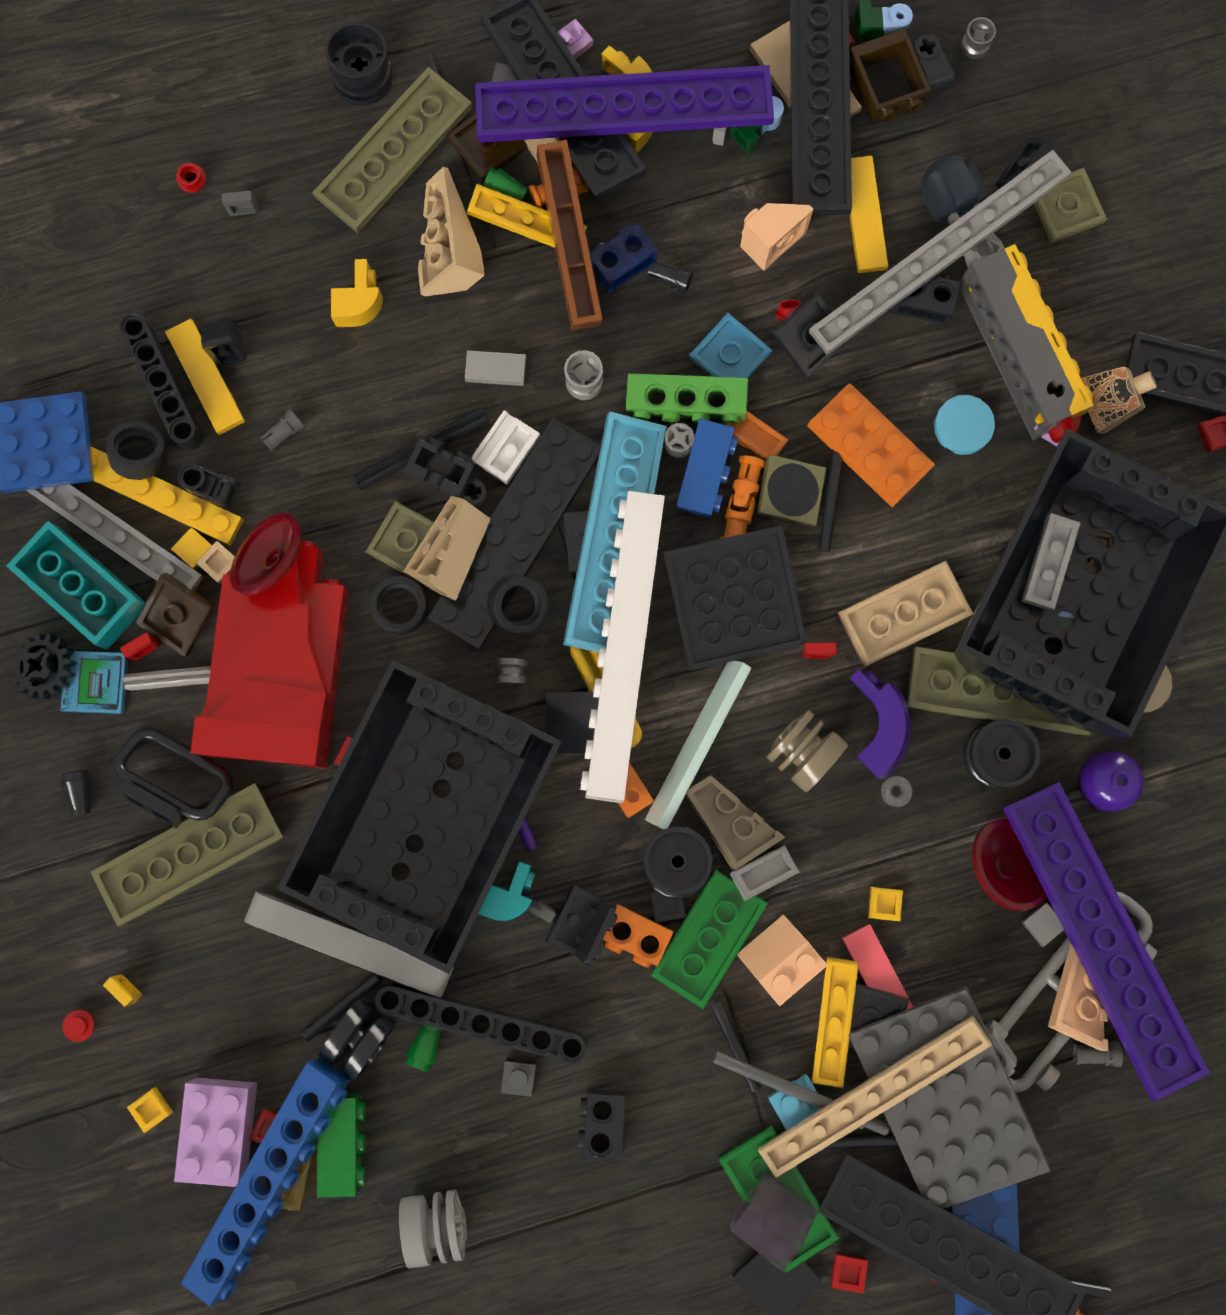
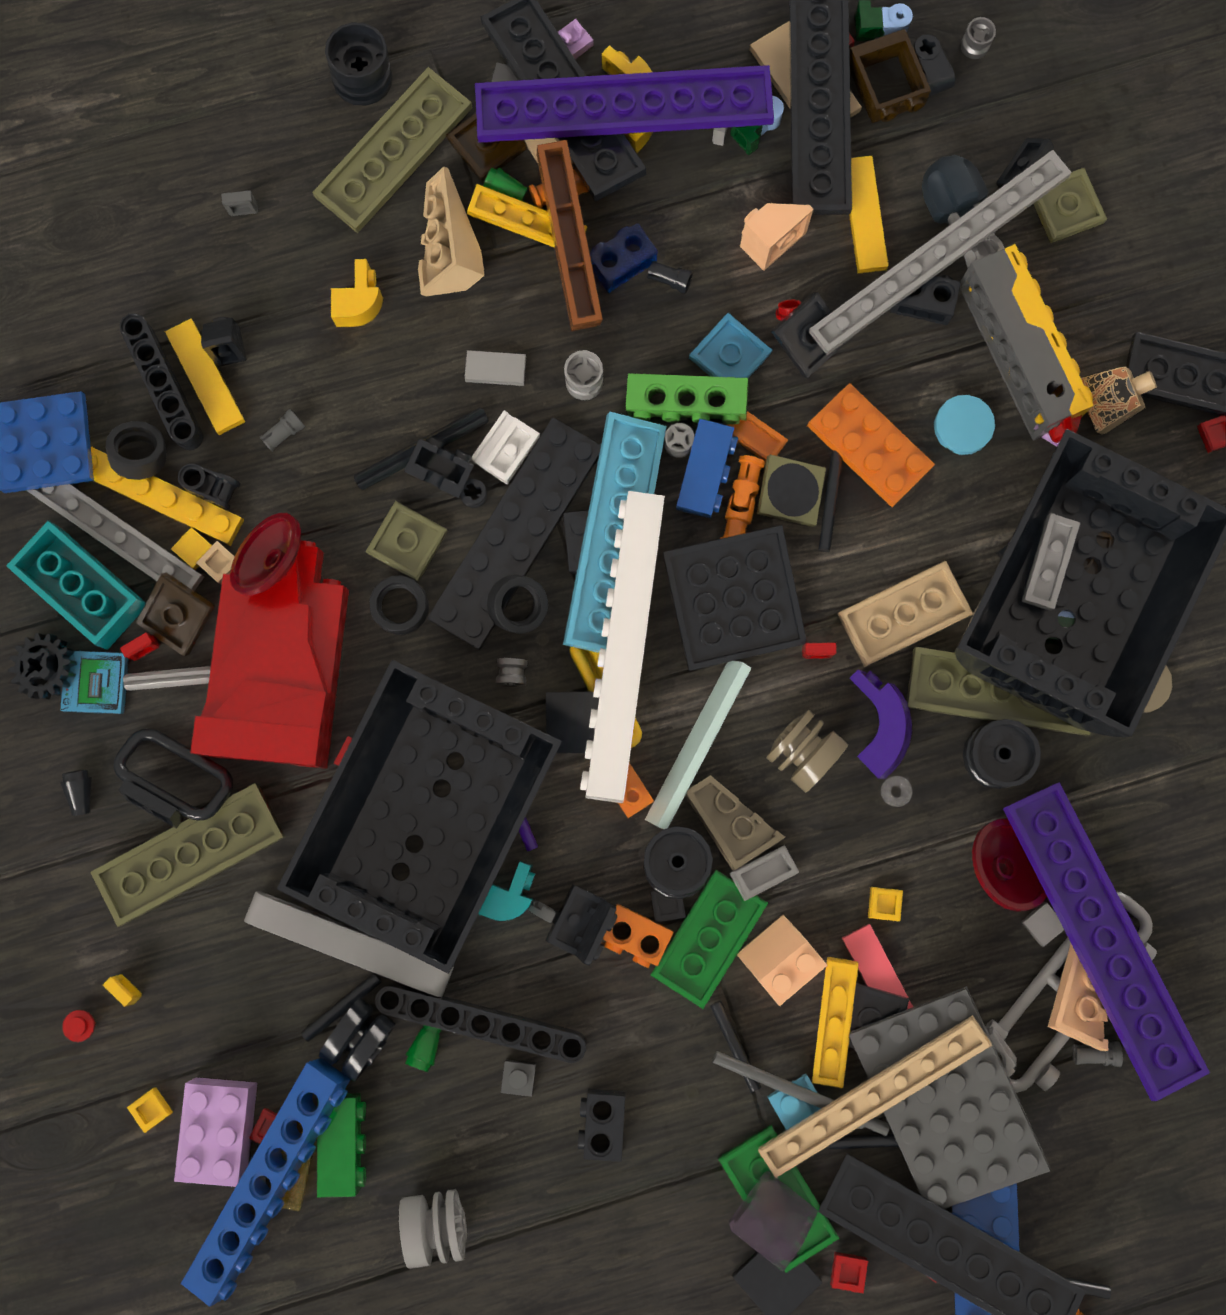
red plate [176,163,206,193] -> none
tan wedge [403,496,490,601] -> none
dark purple cylinder [1078,751,1144,812] -> none

